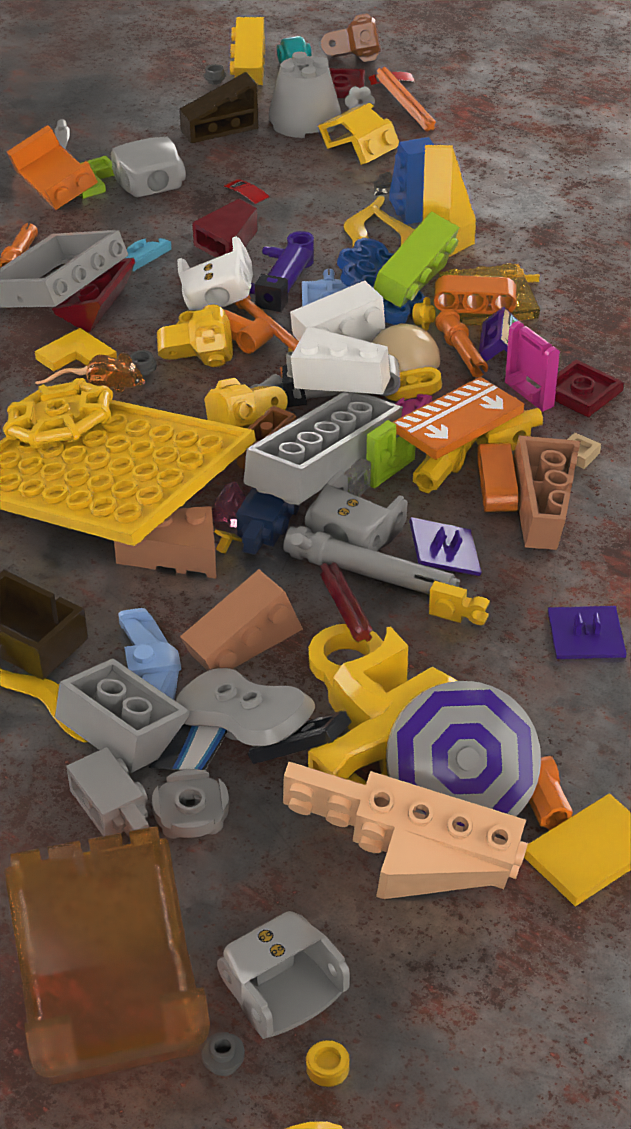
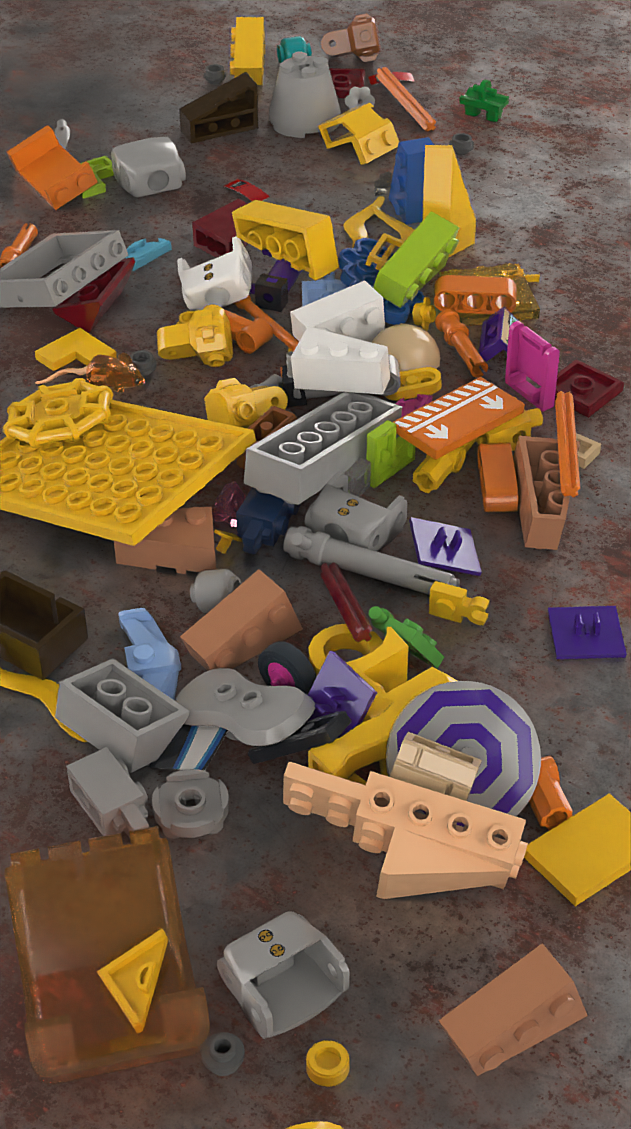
none -> yellow tile [97,928,168,1034]
none -> light grey head [190,569,242,614]
none -> yellow wedge [232,200,339,281]
none -> black wheel [258,641,317,695]
none -> piece [308,651,378,739]
none -> yellow tile [365,233,405,270]
none -> bright green plate [368,606,444,669]
none -> tan brick [390,732,482,801]
none -> nougat wedge [438,943,588,1076]
none -> dark grey plate [449,133,474,155]
none -> green hips [459,79,509,122]
none -> orange axle [555,391,580,498]

